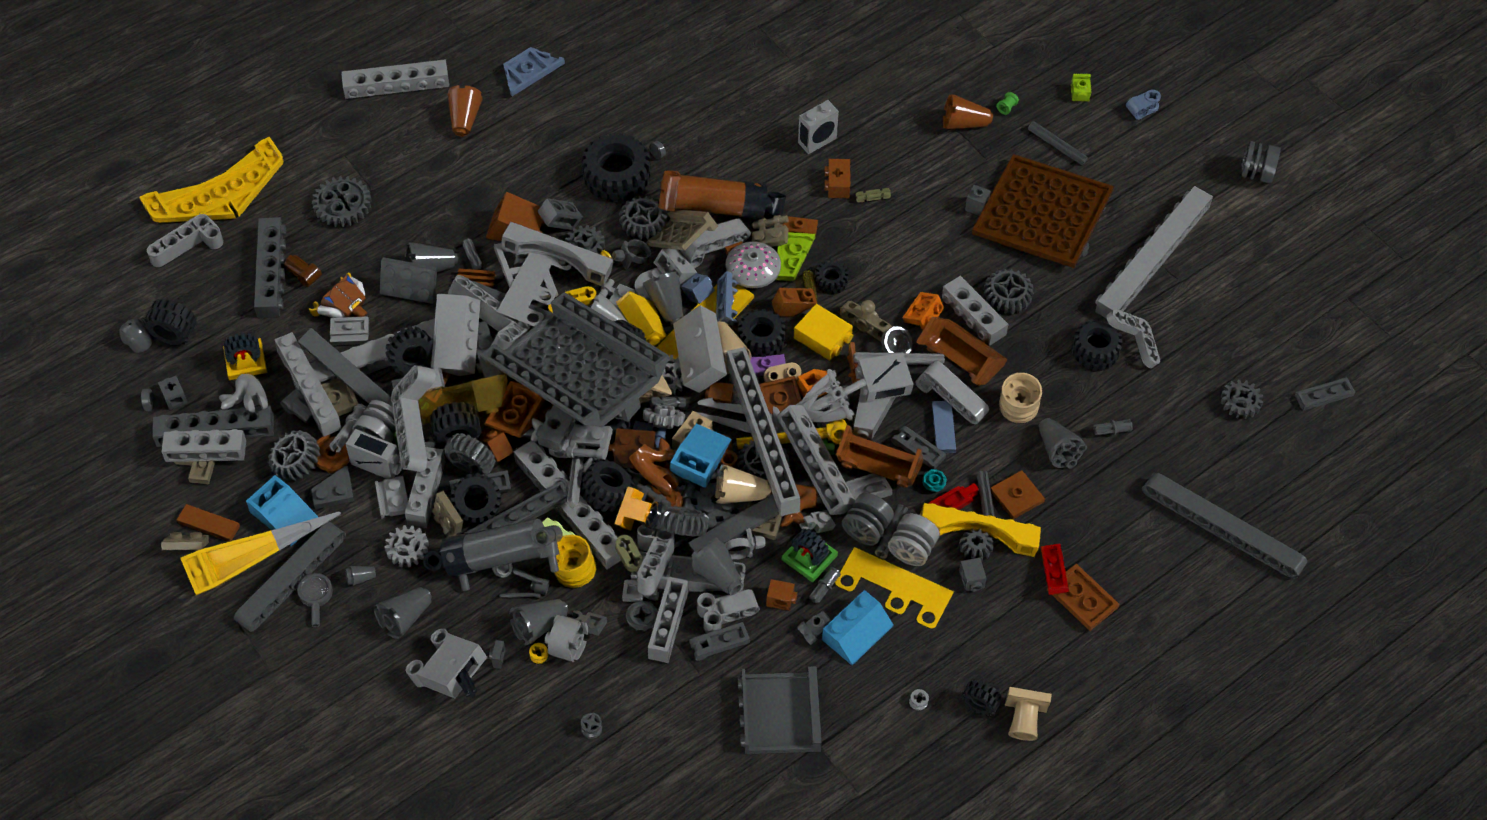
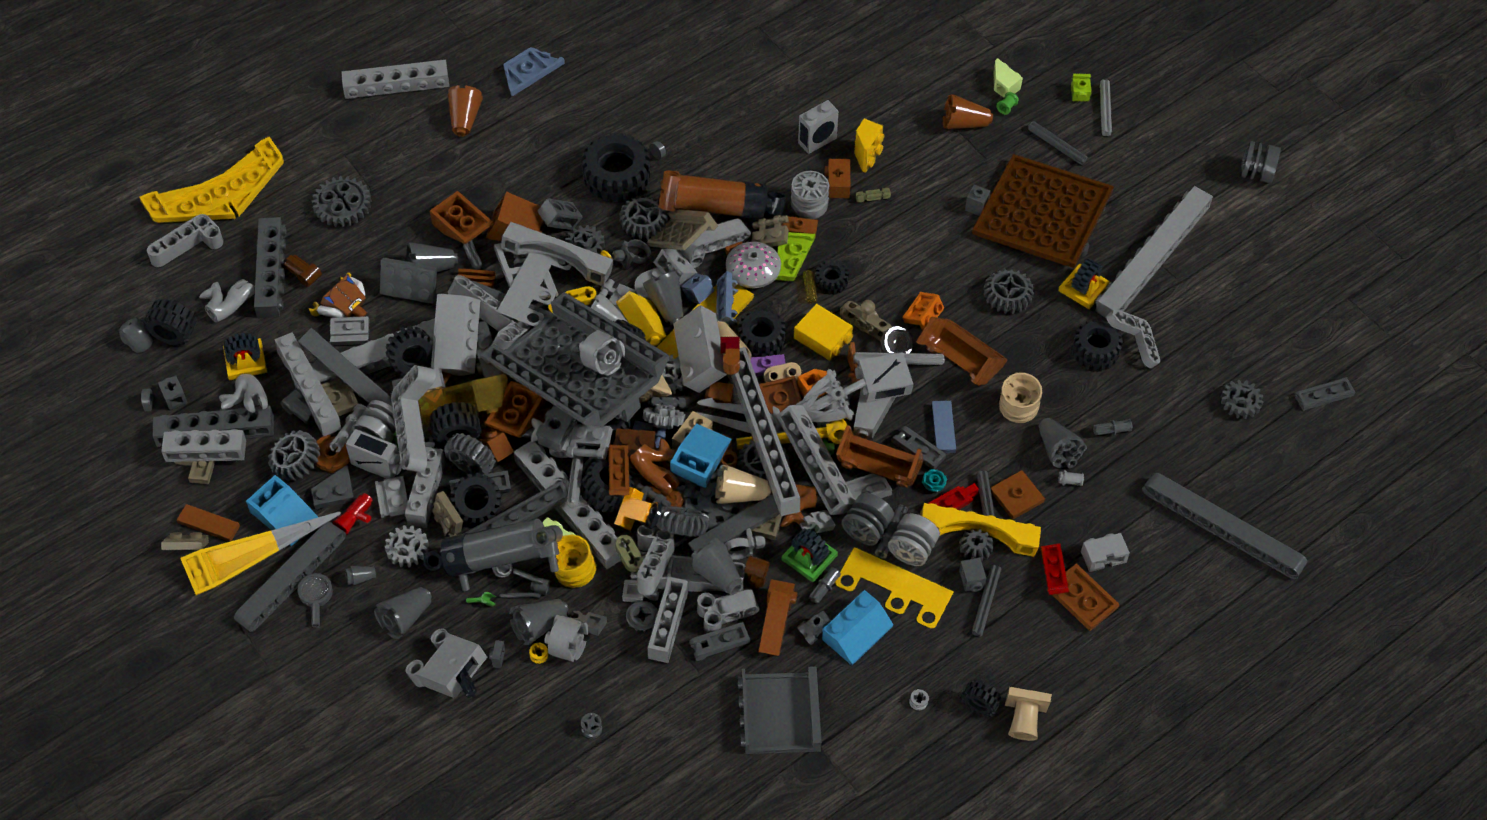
dark orange slope [772,288,817,317] -> none
light grey beam [916,360,989,425] -> none
light grey brick [942,275,1008,346] -> none
sand blue piece [1126,90,1161,120] -> none
none -> light grey piece [199,279,255,322]
none -> red piece [332,493,373,535]
none -> dark orange slope [430,191,493,244]
none -> bright green hand [466,592,496,607]
none -> light grey brick [579,330,625,375]
none -> dark orange tile [609,445,629,495]
none -> leg [720,337,740,375]
none -> reddish brown piece [744,555,770,590]
none -> dark orange slope [759,590,792,656]
none -> light grey wheel [791,171,829,219]
none -> yellow slope [854,118,884,173]
none -> dark grey axle [972,565,1001,637]
none -> yellowish green slope [994,59,1023,98]
none -> plate [1058,258,1110,309]
none -> light grey pin [1058,470,1084,486]
none -> light grey brick [1081,533,1130,572]
none -> light grey axle [1100,79,1112,136]

